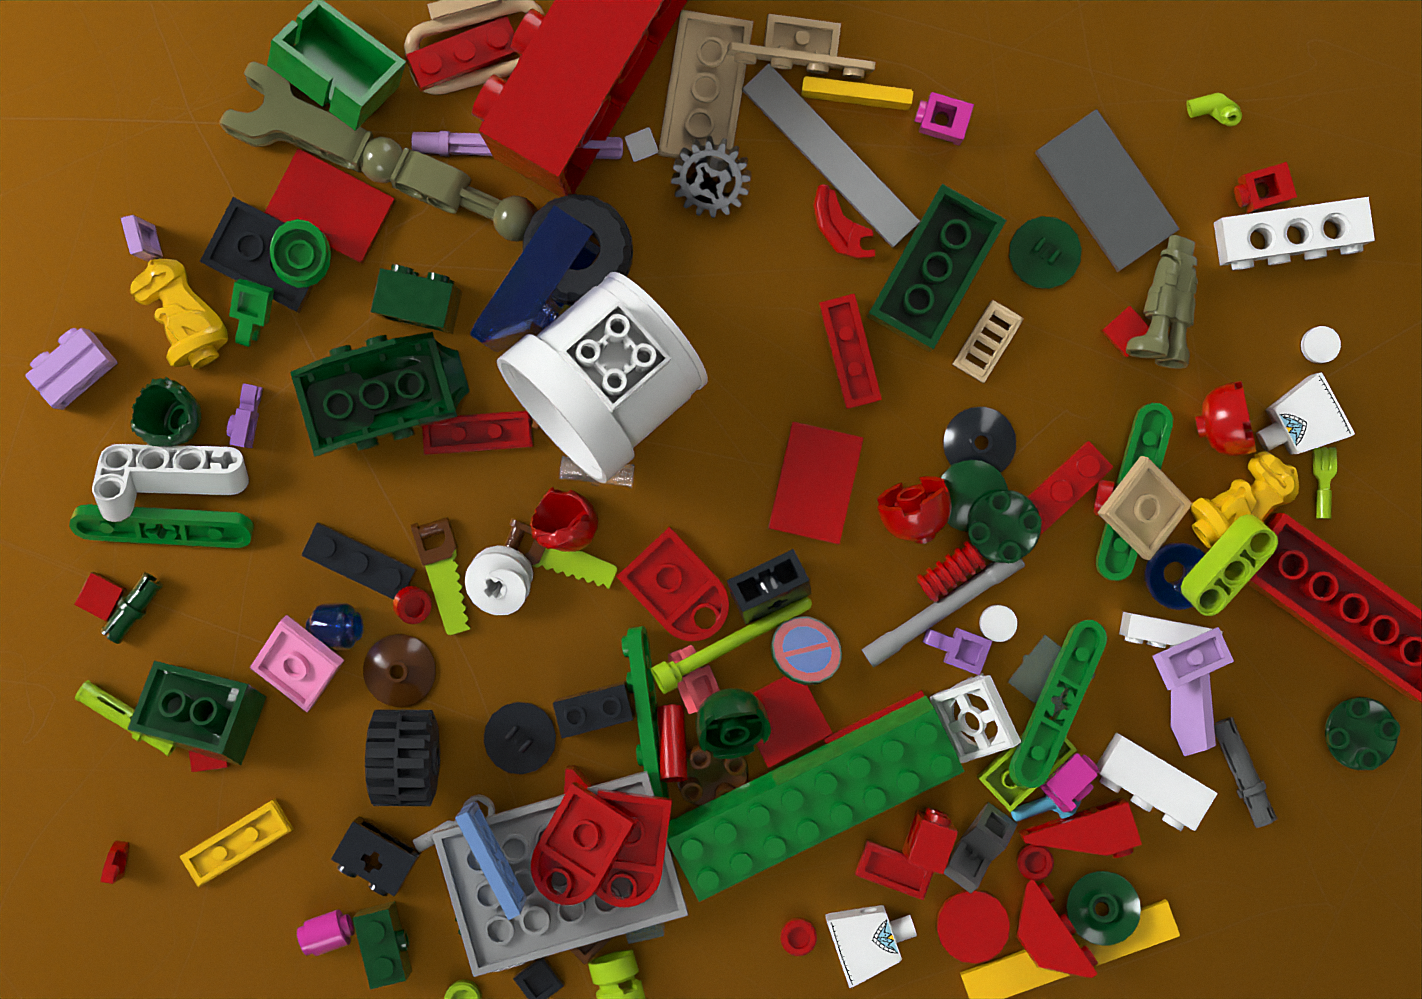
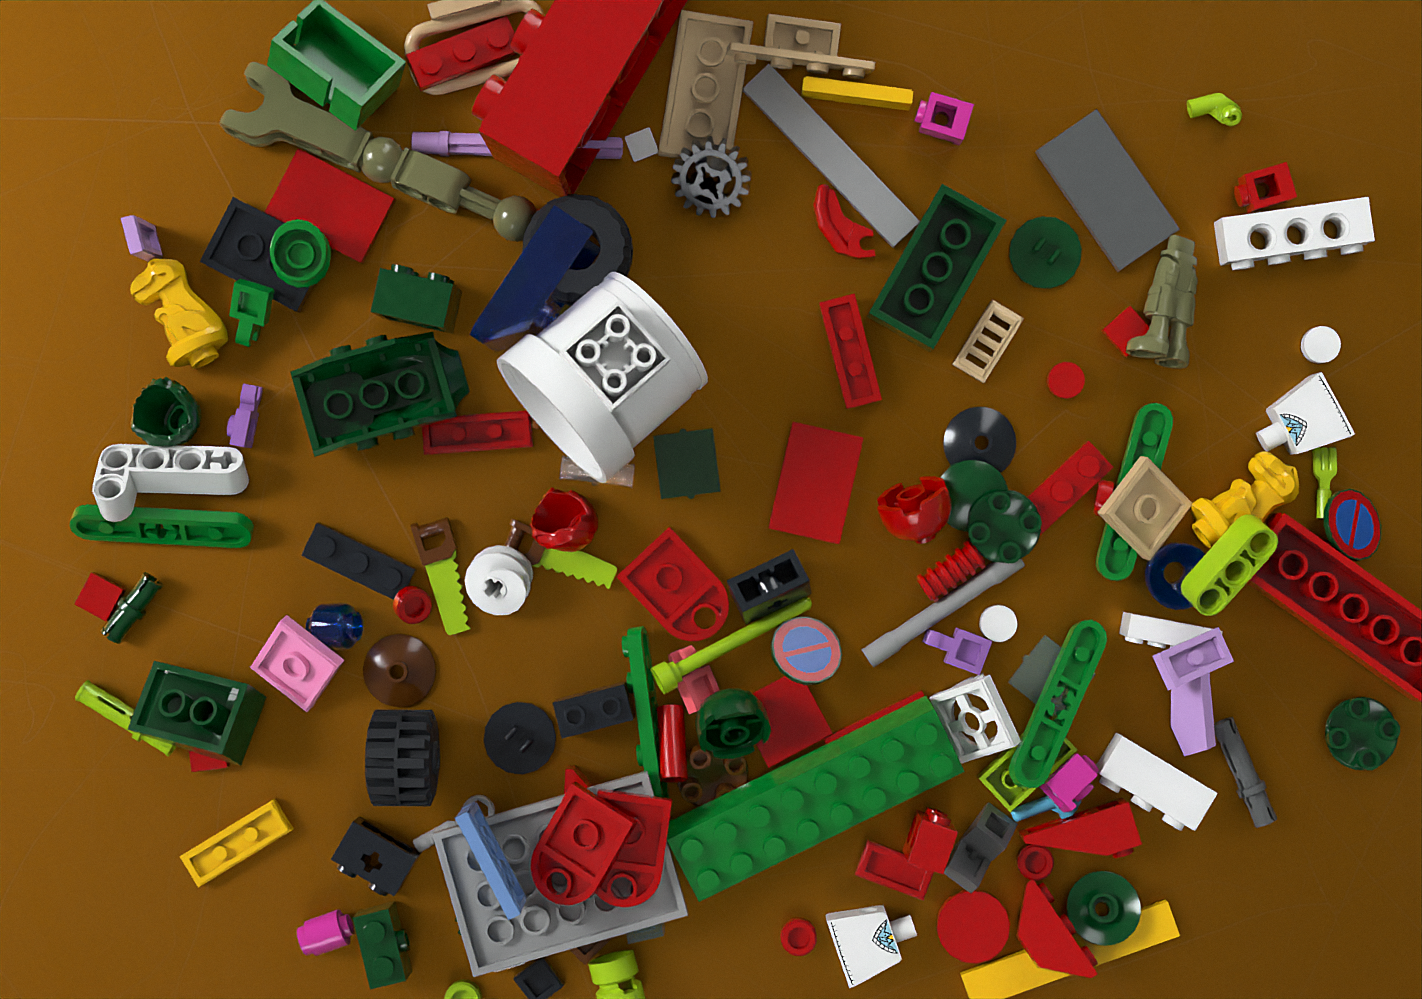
lavender brick [26,328,117,410] -> none
red tile [100,840,130,884] -> none
red cylinder [1195,380,1257,456] -> none
none -> clear green piece [653,428,721,499]
none -> red tile [1046,362,1085,399]
none -> piece [1324,489,1381,561]

